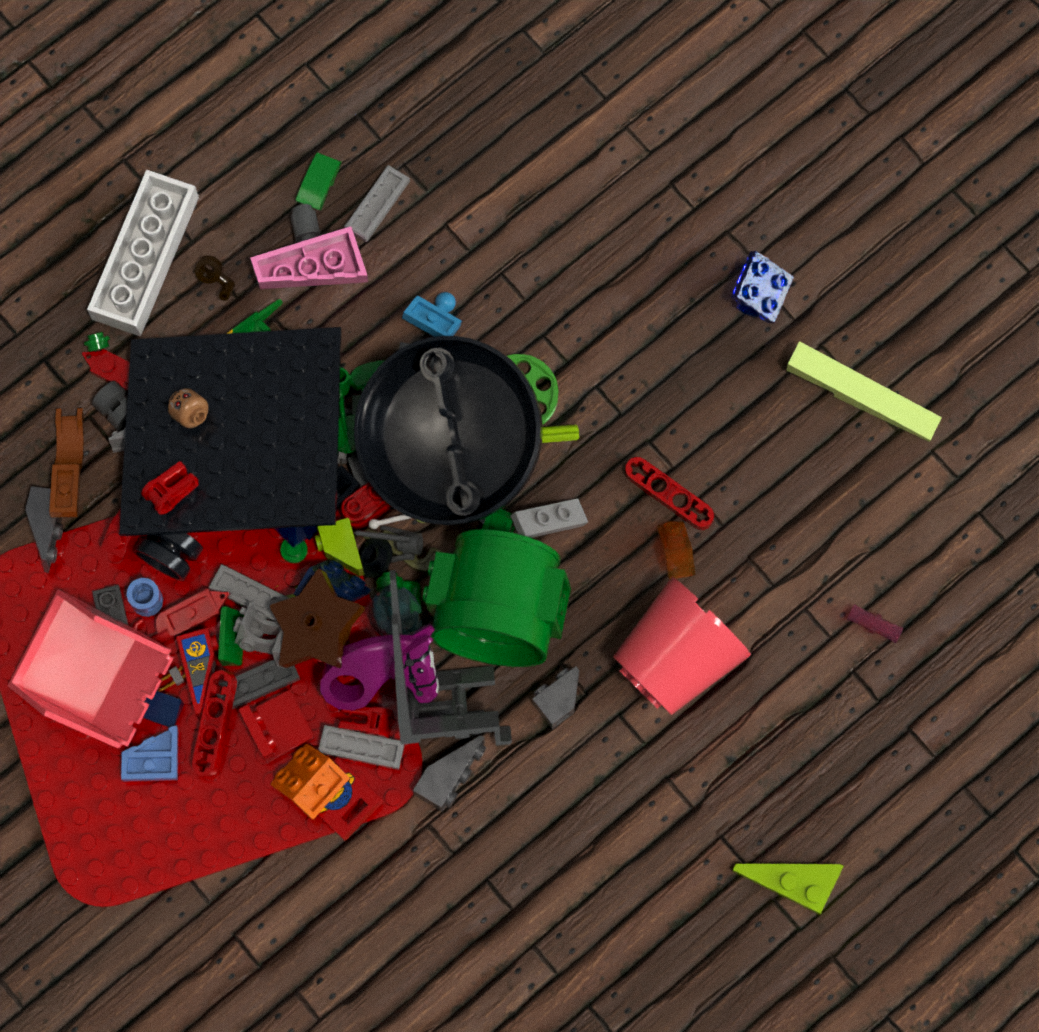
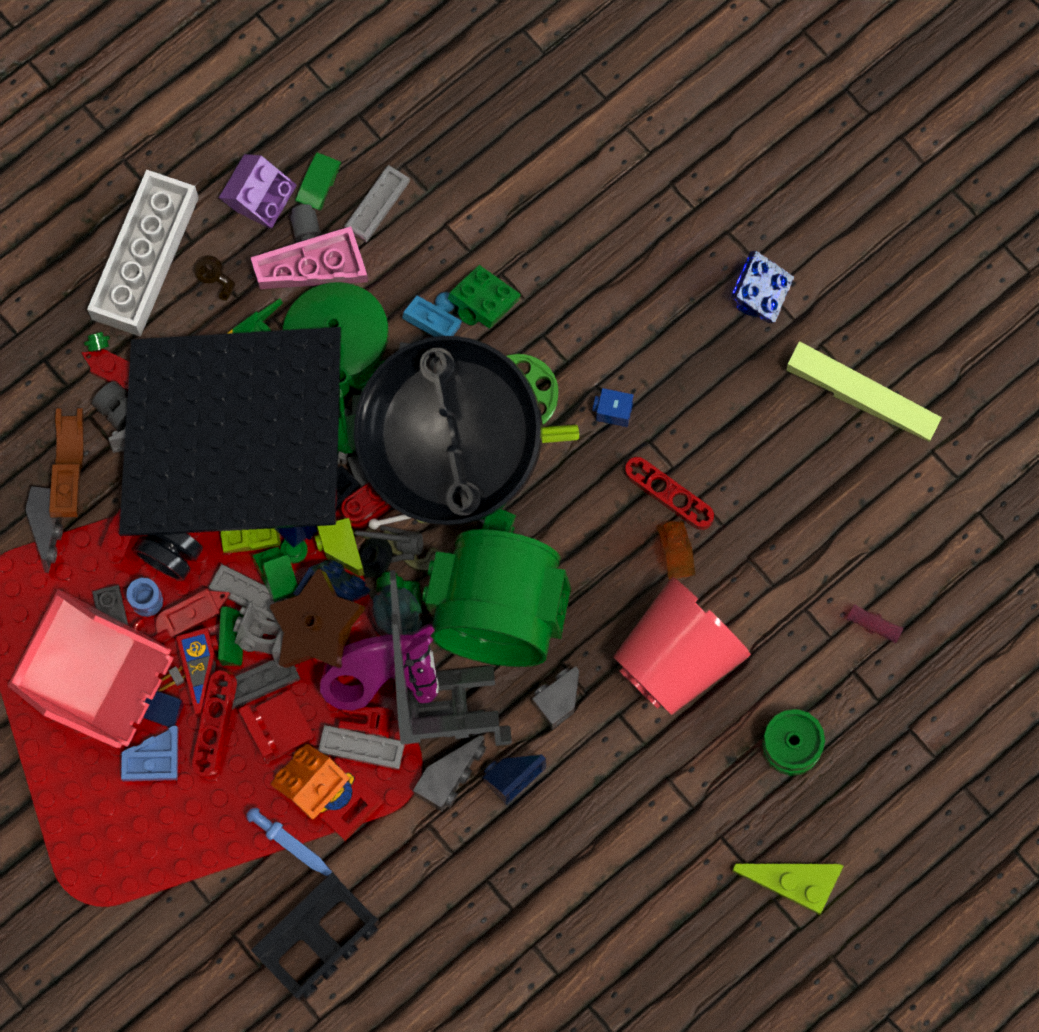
red piece [141,461,199,515] -> none
medium nougat head [168,388,209,428] -> none
light grey plate [511,498,588,538] -> none
none -> medium lavender slope [219,154,297,228]
none -> lime slope [221,528,281,553]
none -> medium blue sword [247,808,332,876]
none -> black window [251,872,380,1001]
none -> green slope [253,547,298,602]
none -> green dish [283,282,389,380]
none -> green plate [448,265,521,329]
none -> dark blue slope [483,754,546,806]
none -> blue brick [593,388,634,427]
none -> green wheel [762,709,825,776]

